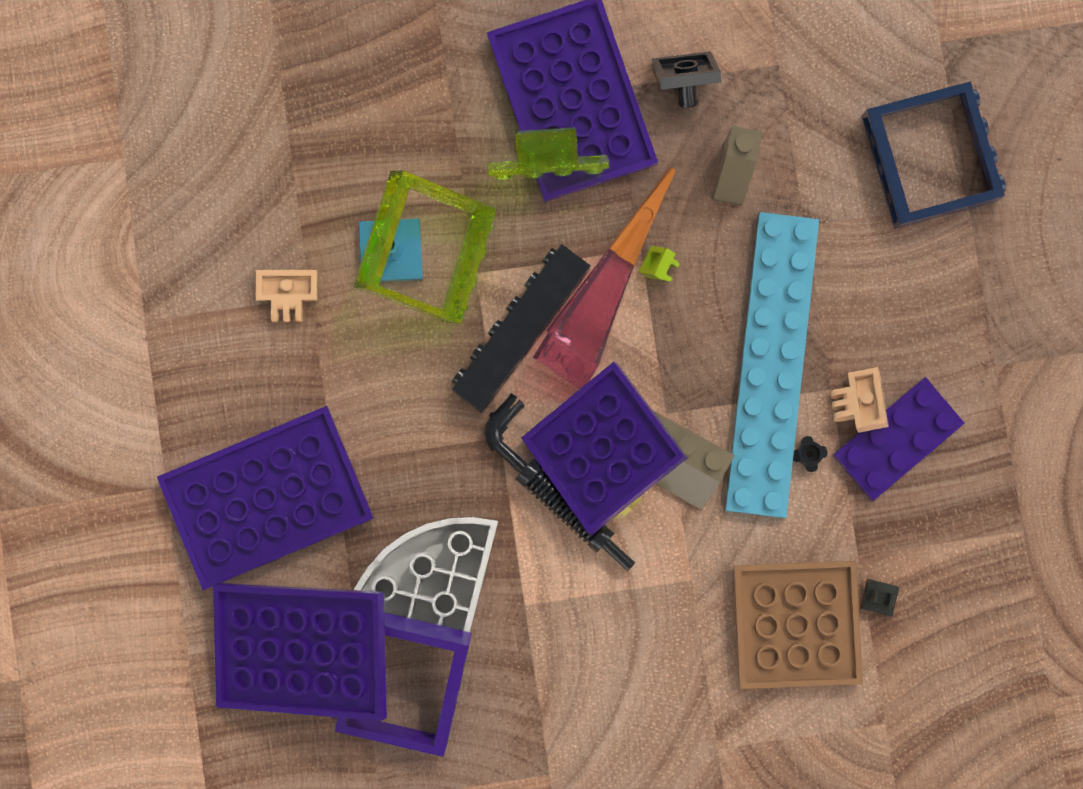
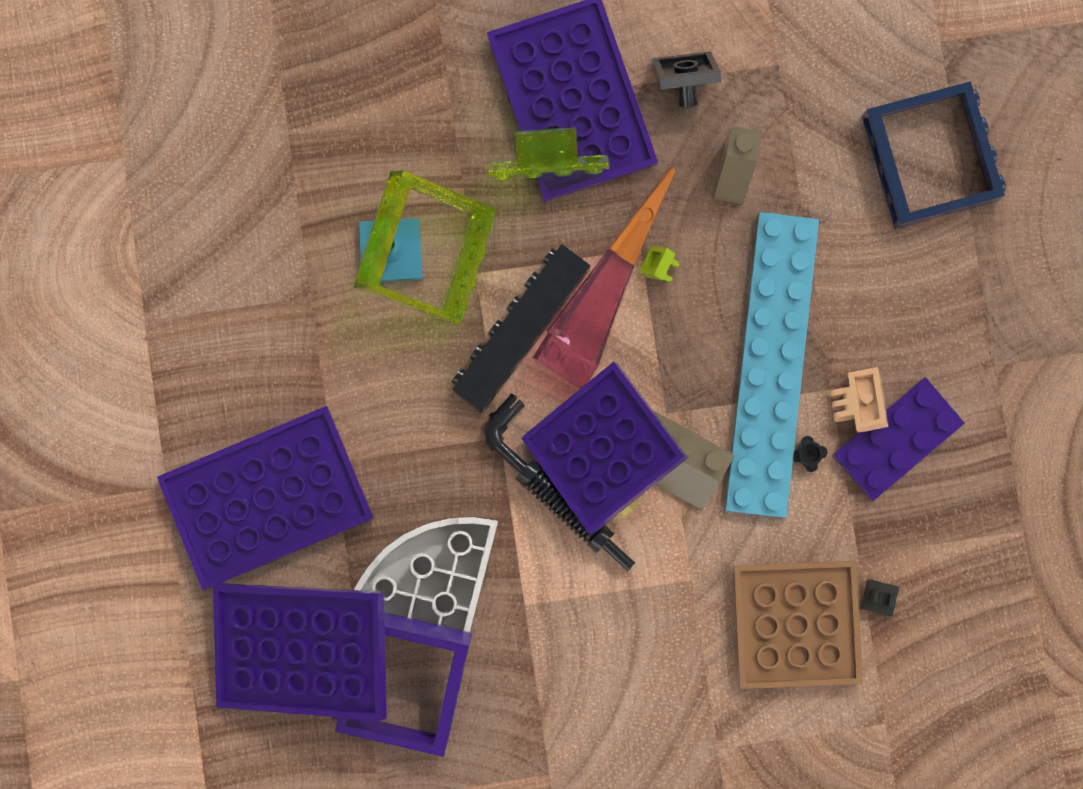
light nougat hinge [256,270,318,322] -> none

